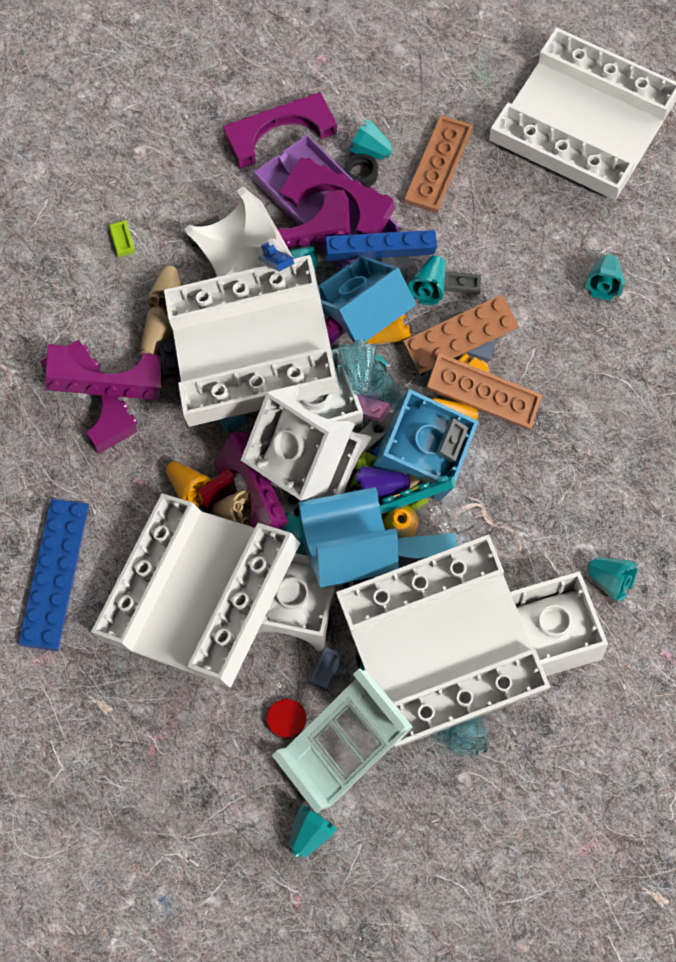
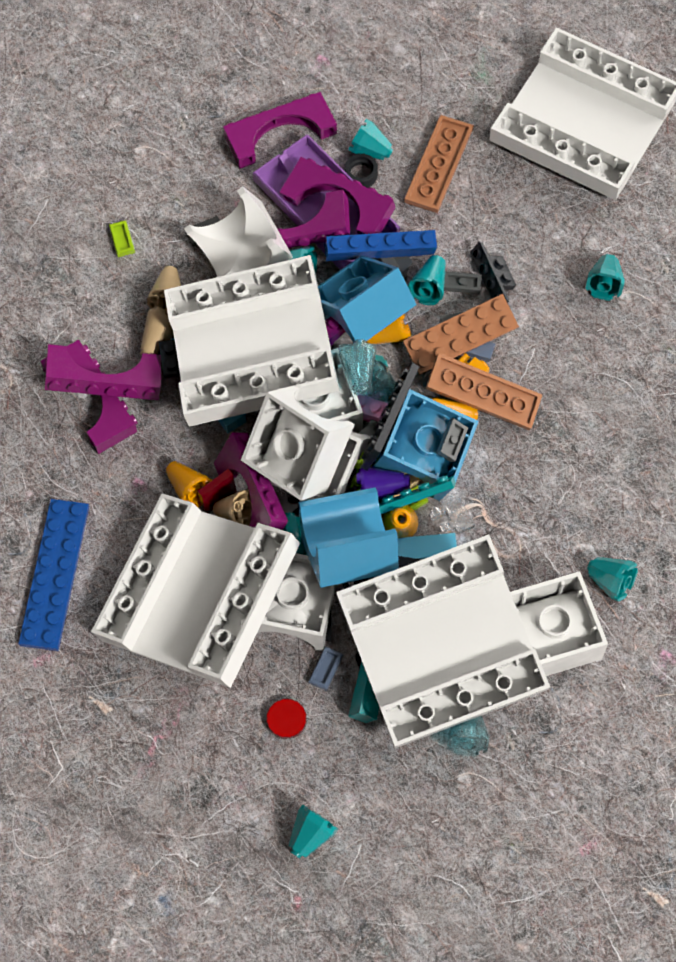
blue plate [258,242,294,272] -> none
light aqua piece [272,669,413,813] -> none
none -> black plate [361,363,420,471]
none -> black bracket [470,242,517,303]

